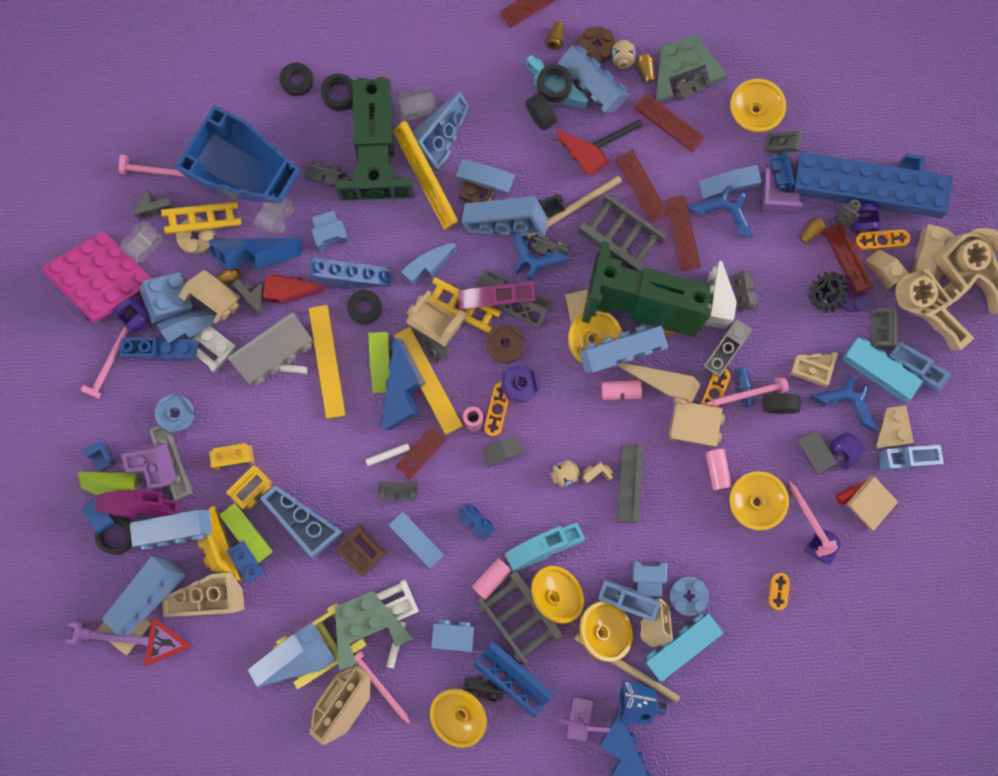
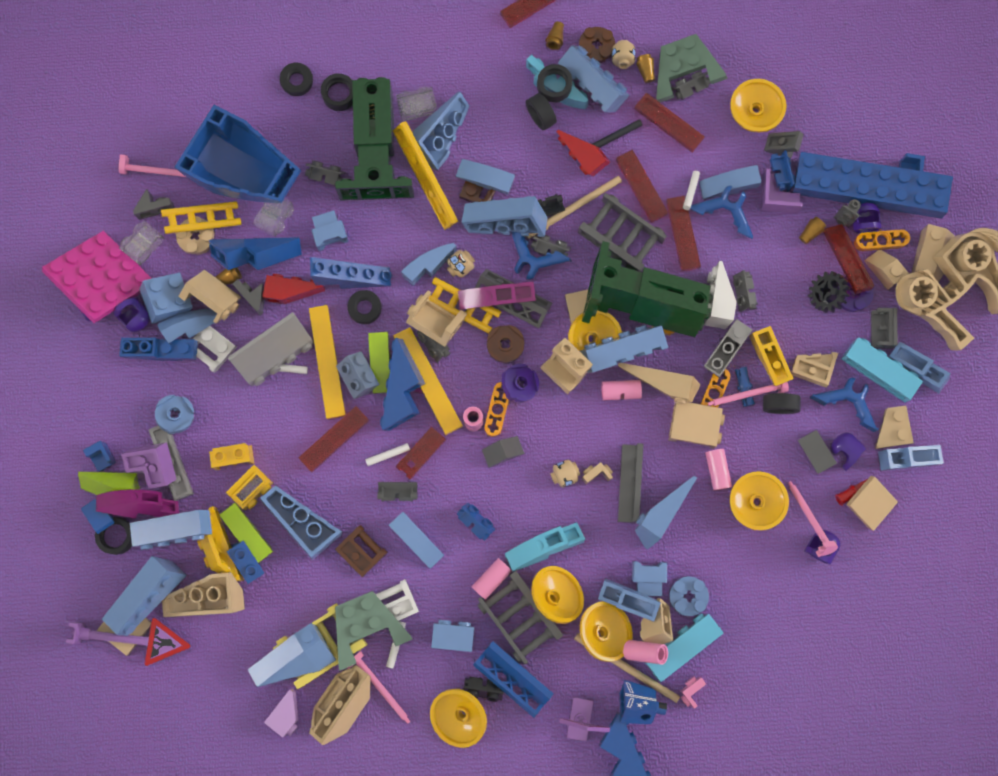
bright pink piece [81,327,129,399] -> none
light orange beam [768,573,790,610] -> none
none -> lavender slope [264,689,299,738]
none -> clear red plate [298,406,369,472]
none -> sand blue brick [336,351,379,399]
none -> tan head [447,250,475,278]
none -> tan panel [541,338,593,394]
none -> bright pink pin [623,640,668,665]
none -> medium blue wedge [635,476,697,550]
none -> bright pink bracket [680,676,706,709]
none -> white piece [683,171,700,210]
none -> yellow slope [749,326,793,386]

